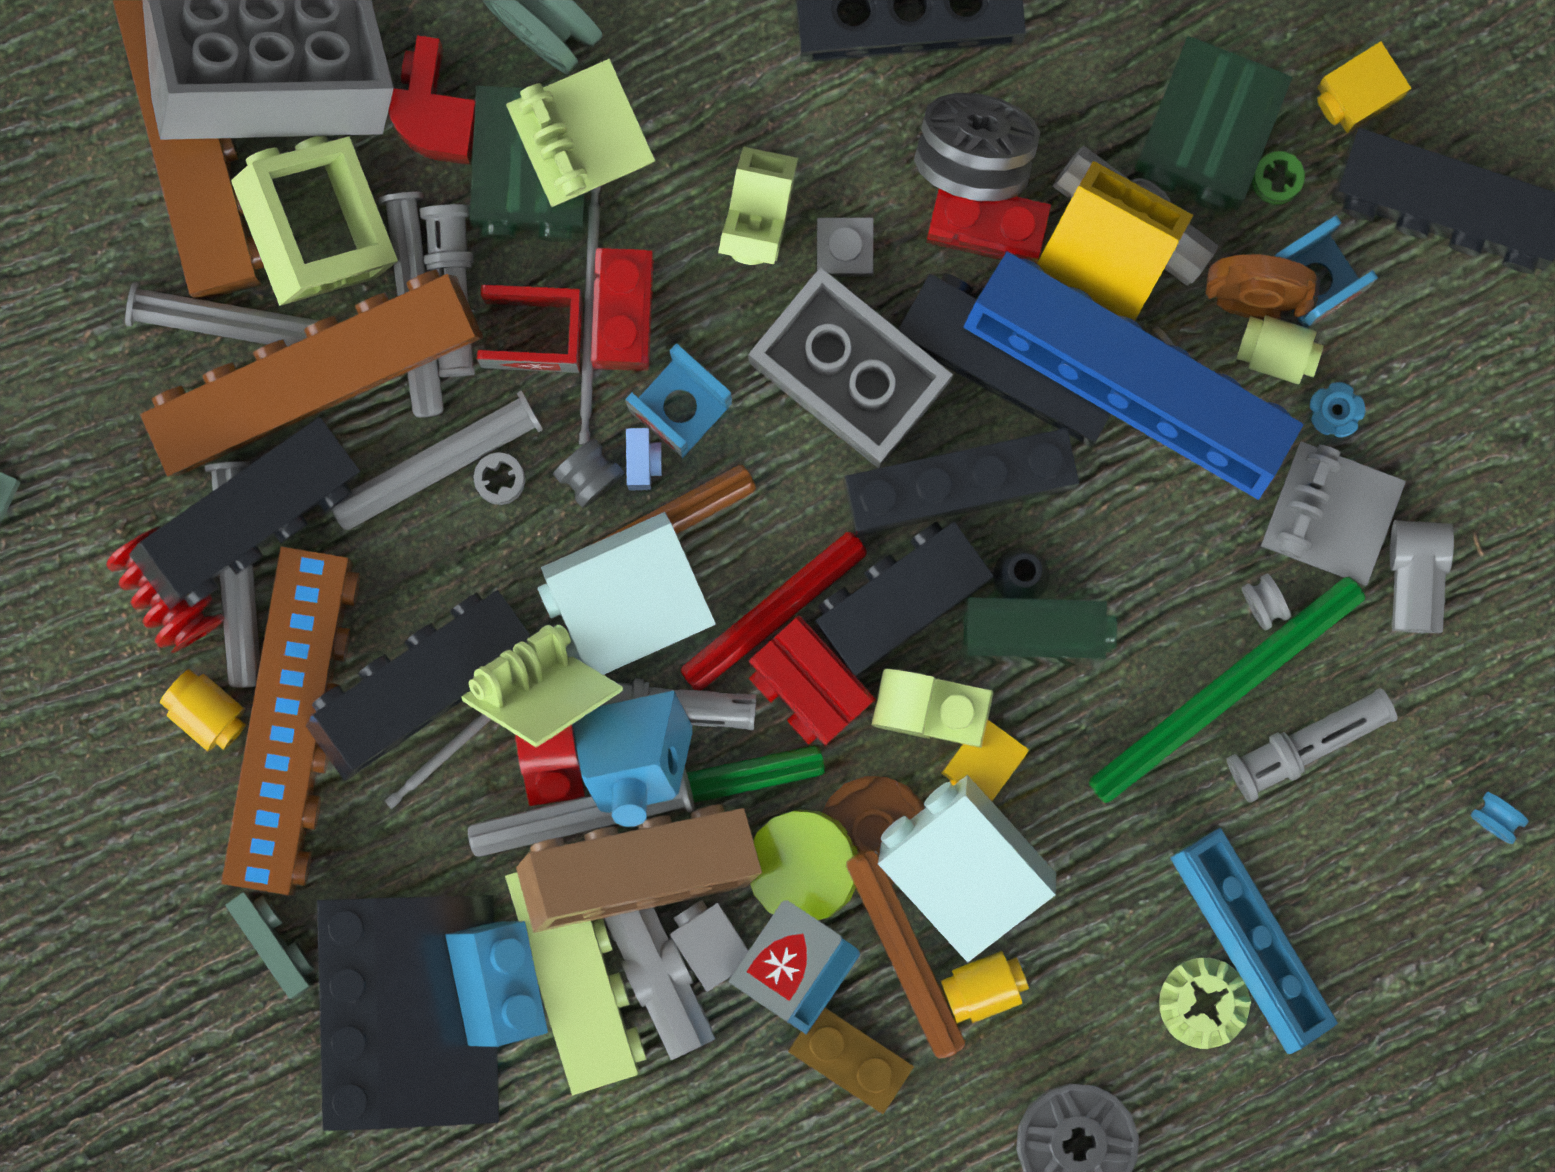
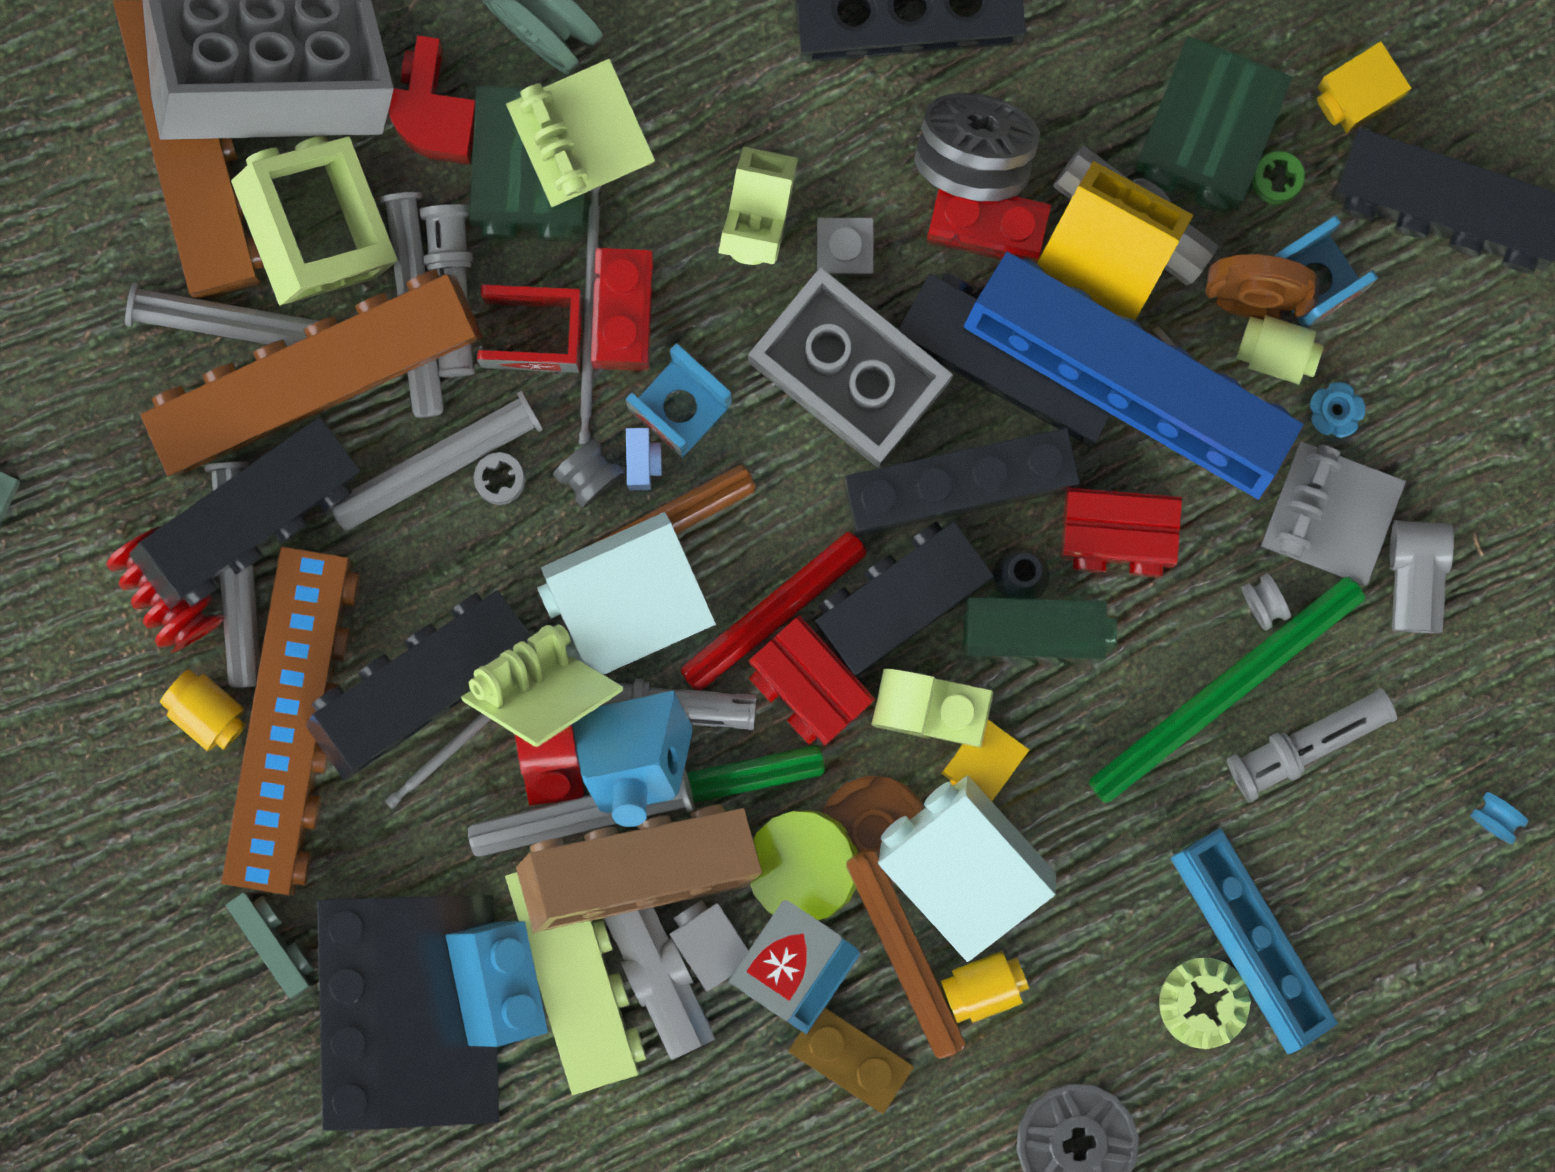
none -> red brick [1060,488,1182,577]

